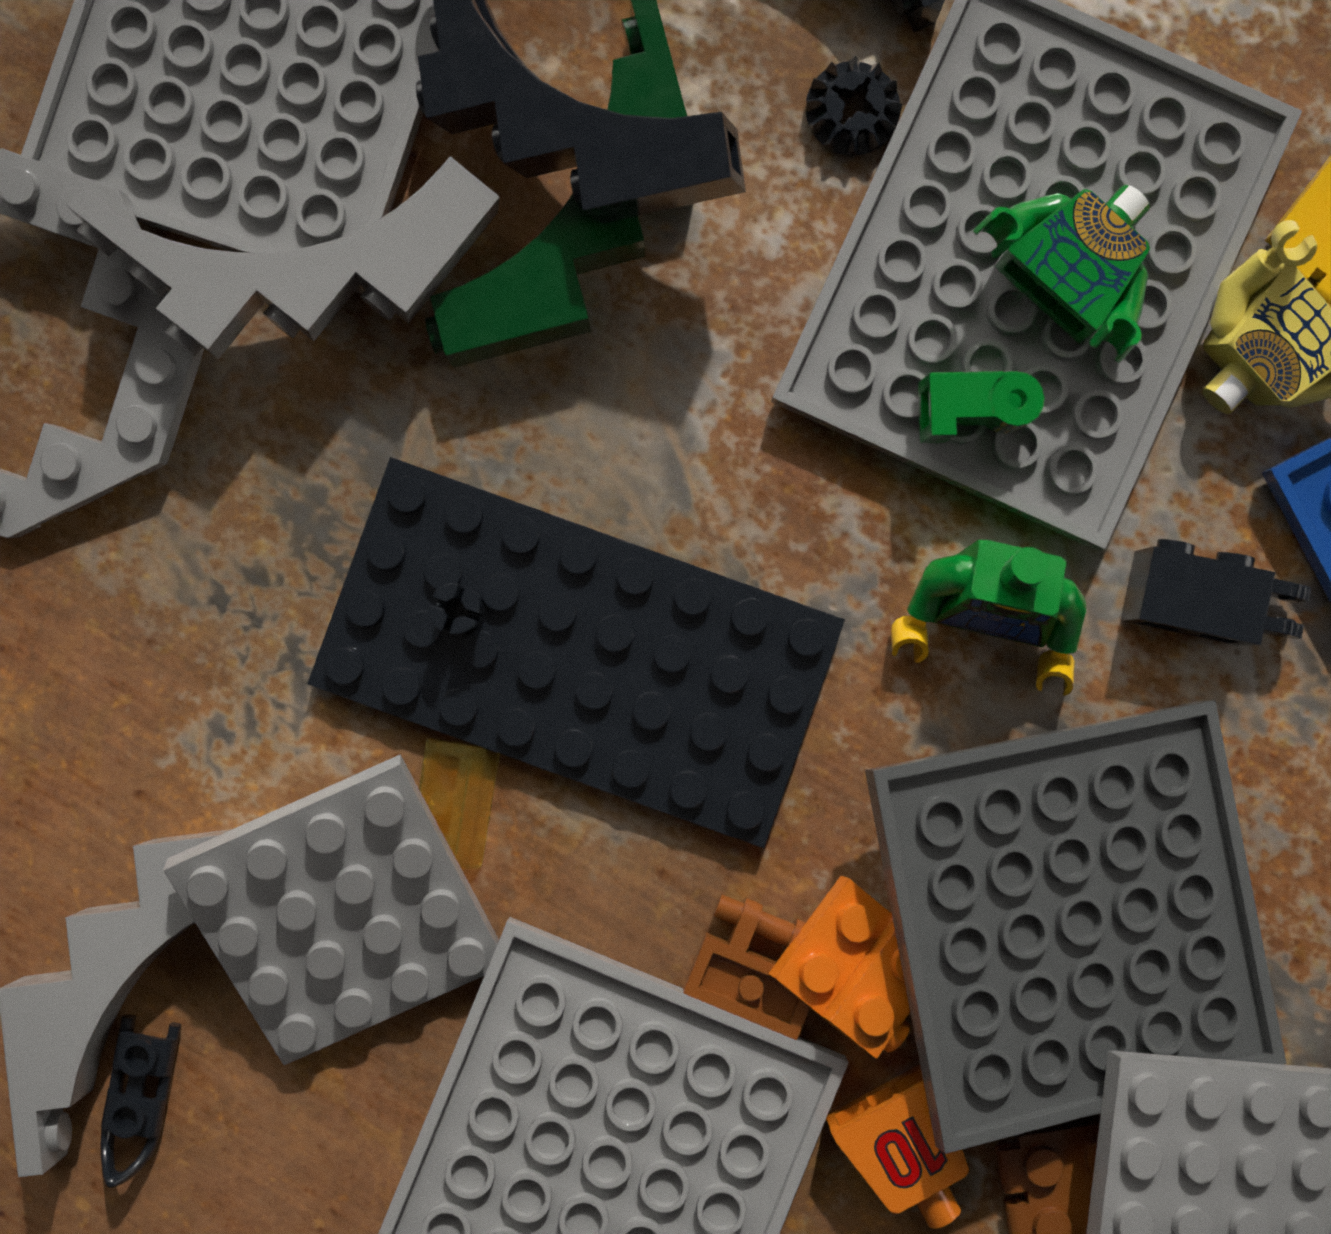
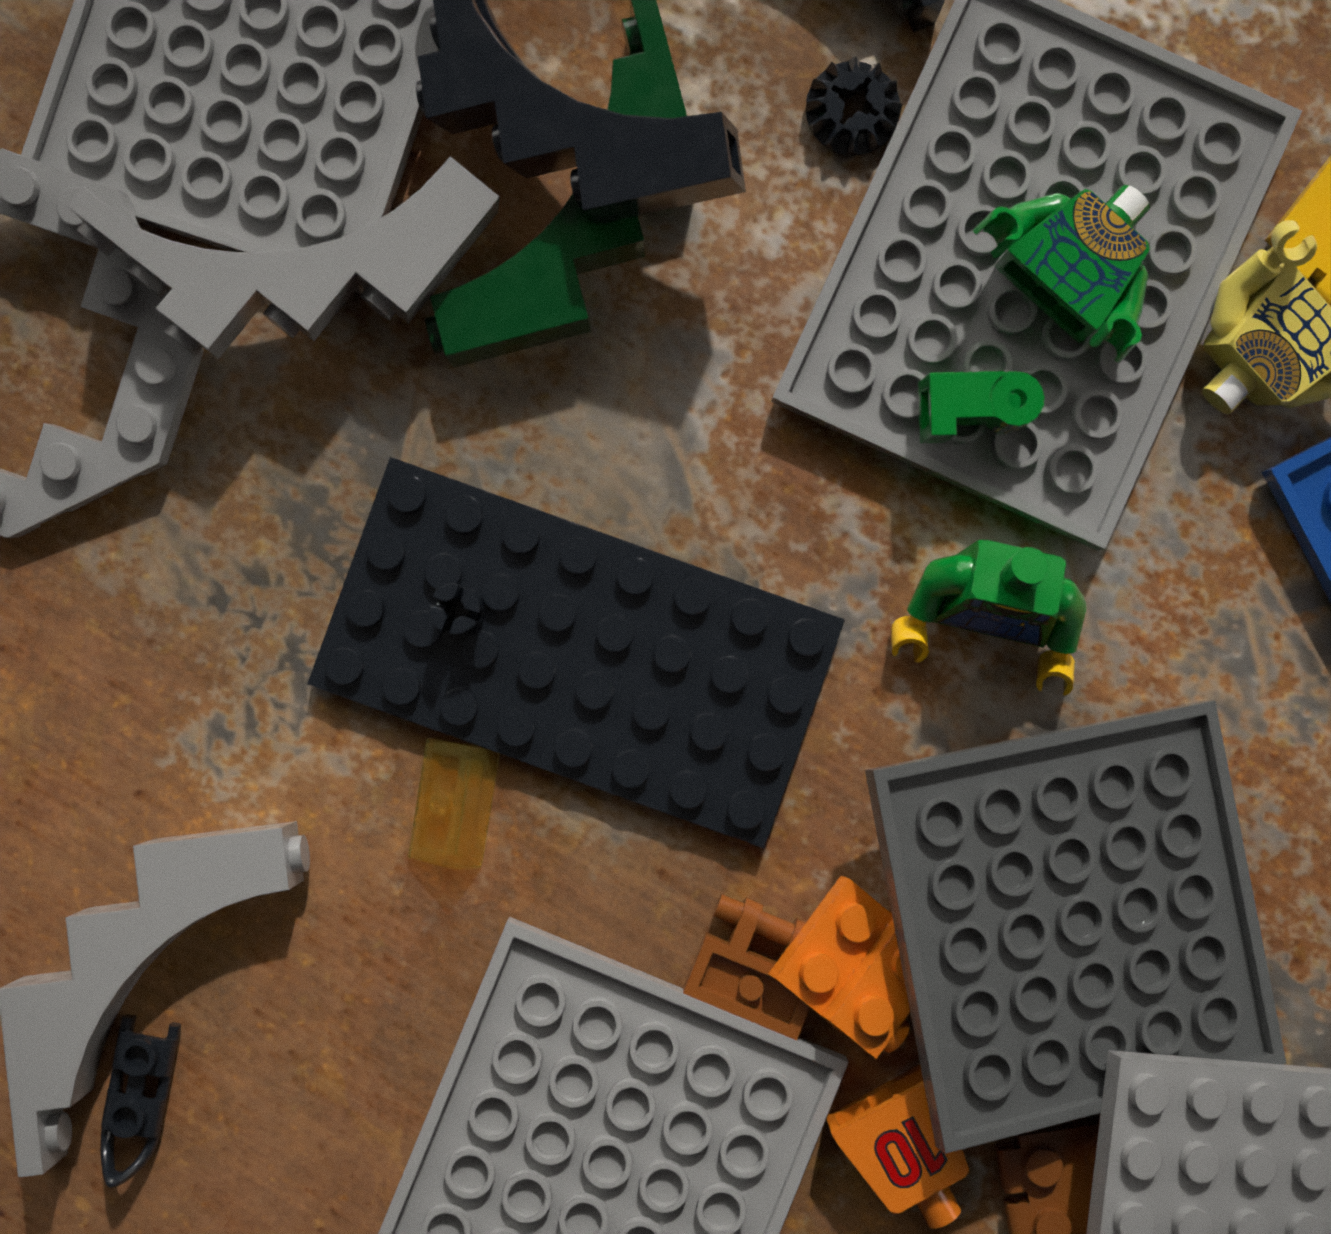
light grey plate [163,754,505,1065] -> none
black hinge [1121,539,1312,646] -> none

